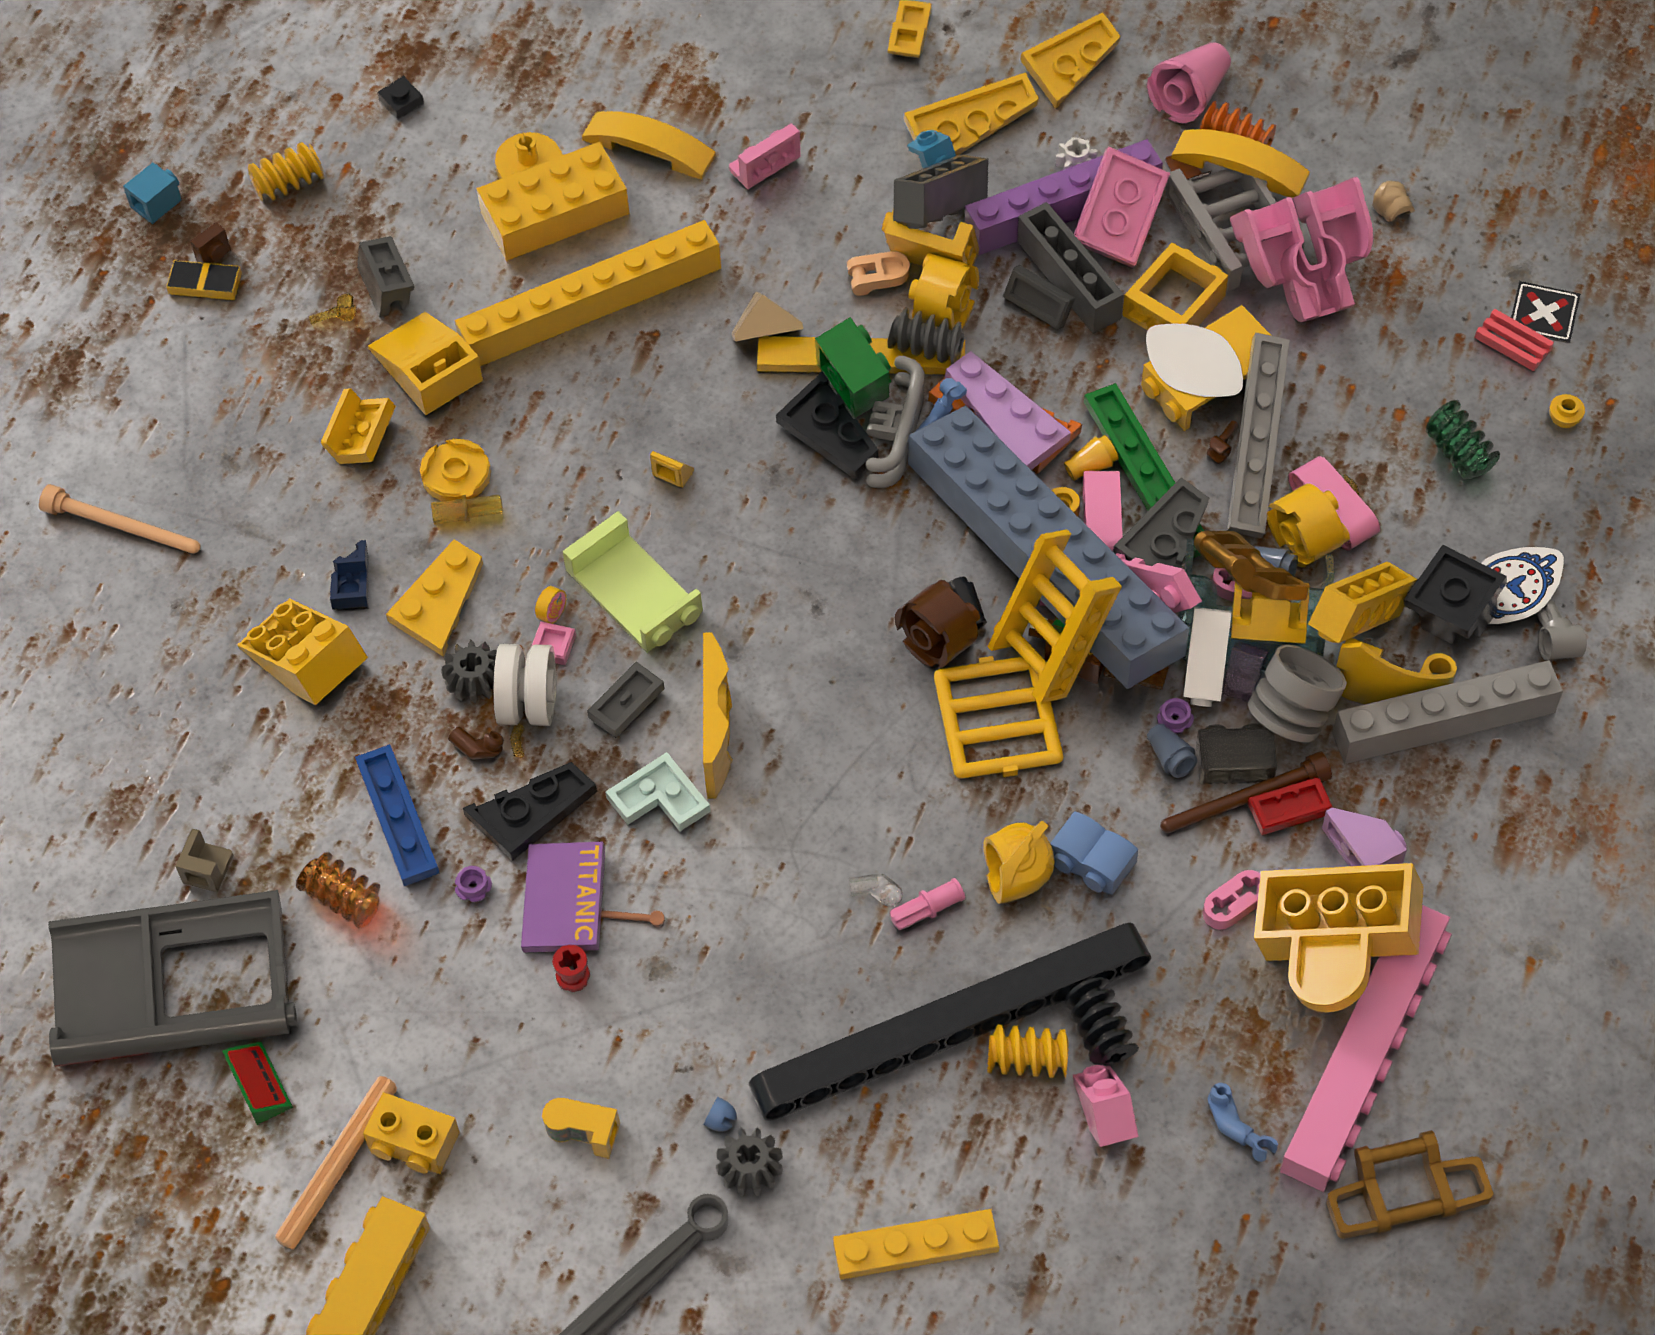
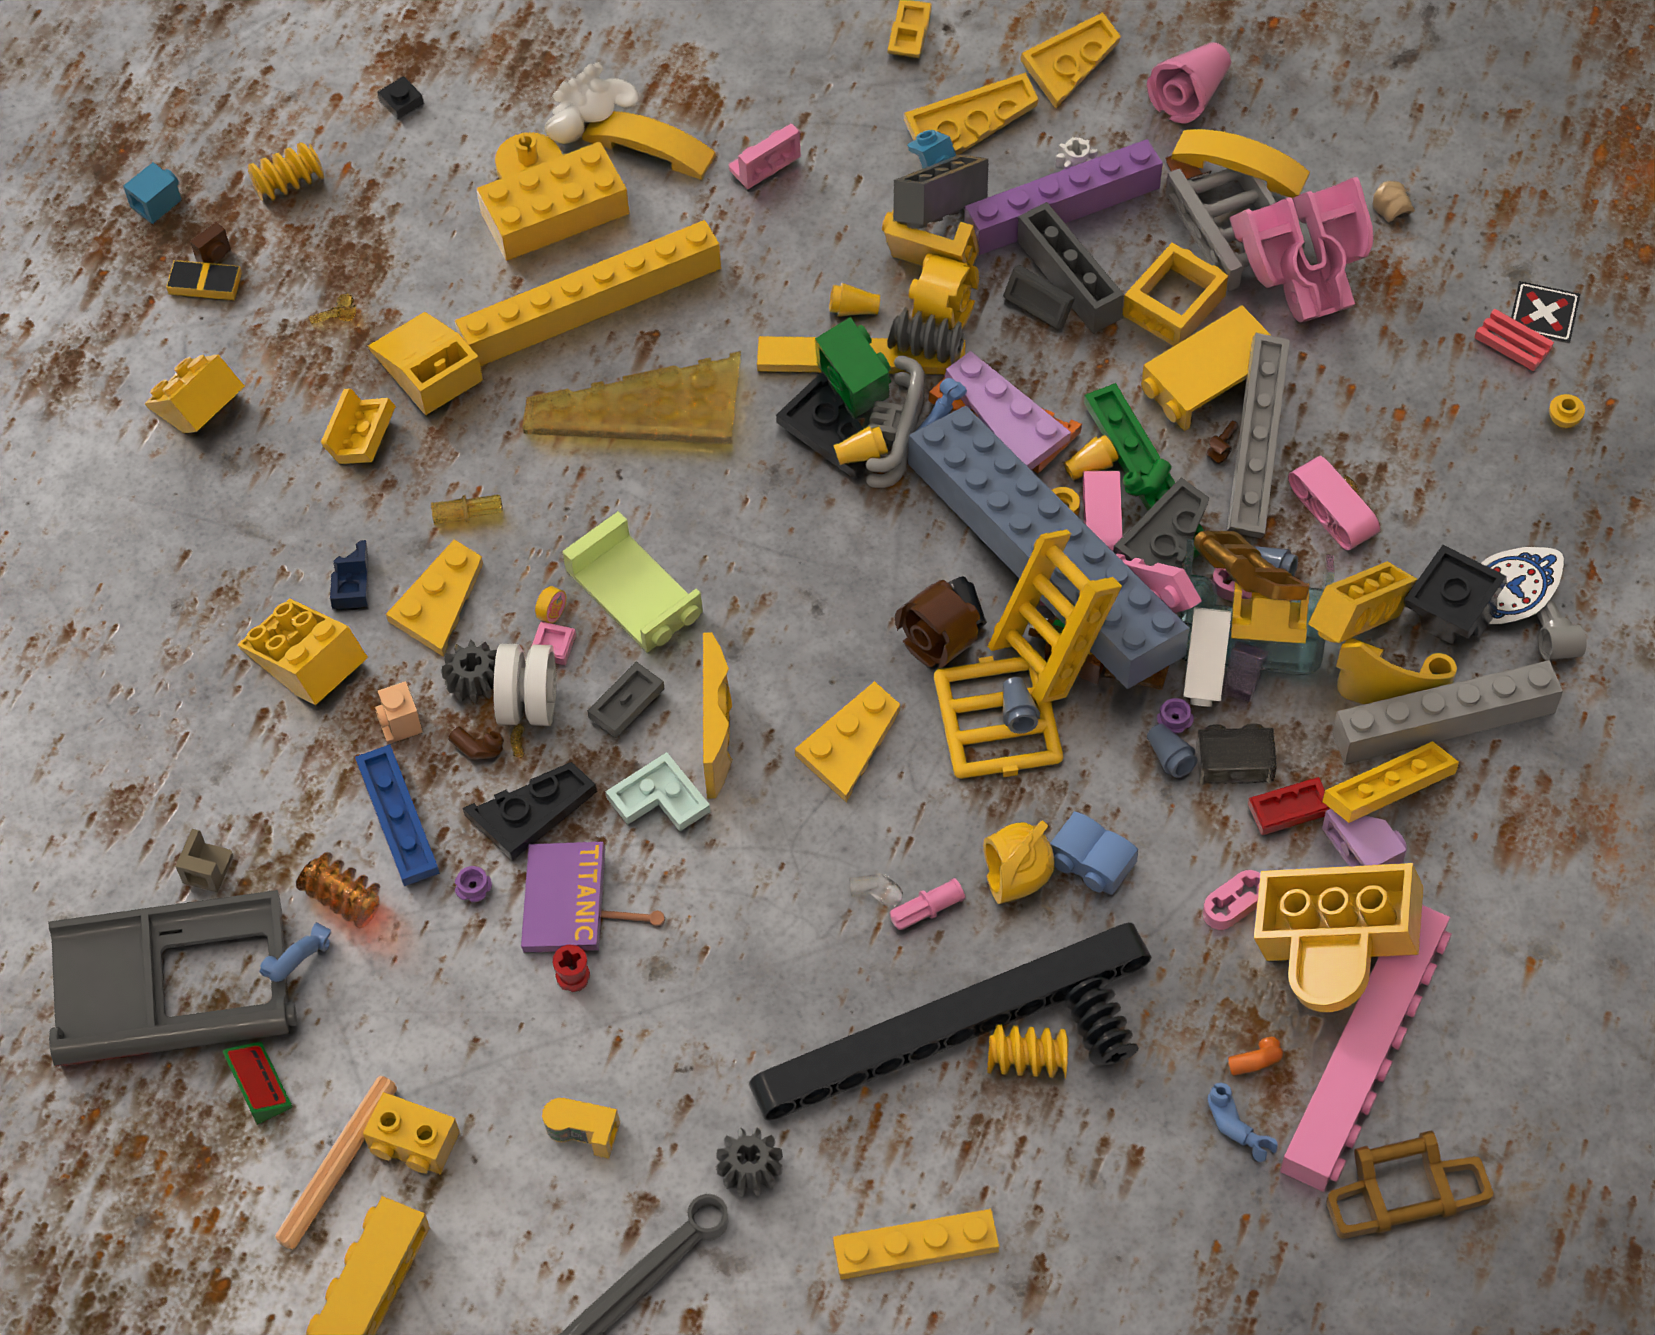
light nougat piece [39,484,201,554] -> none
dark grey hinge [357,236,414,317] -> none
yellow tile [420,439,491,503] -> none
yellow slope [650,451,694,488] -> none
medium blue hinge [703,1097,737,1132] -> none
tan slope [732,292,803,341] -> none
light nougat plate [846,252,910,296] -> none
bright pink slope [1072,1065,1138,1147] -> none
bright pink tile [1074,147,1170,268] -> none
white sticker [1146,324,1243,397] -> none
reddish brown piece [1160,751,1332,833] -> none
orange piece [1200,101,1276,146] -> none
light grey wheel [1248,645,1347,743] -> none
yellow brick [1267,483,1350,568] -> none
clear green piece [1426,400,1500,479] -> none
none -> yellow slope [144,354,245,433]
none -> medium blue arm [259,922,331,982]
none -> light nougat brick [375,681,423,745]
none -> clear yellow wing [522,351,742,444]
none -> white animal [545,62,639,144]
none -> yellow wing [795,681,900,803]
none -> yellow cone [829,283,880,317]
none -> yellow cone [833,425,888,465]
none -> sand blue cone [1003,677,1040,734]
none -> green arm [1122,459,1172,497]
none -> orange arm [1228,1037,1283,1076]
none -> yellow plate [1323,741,1459,823]

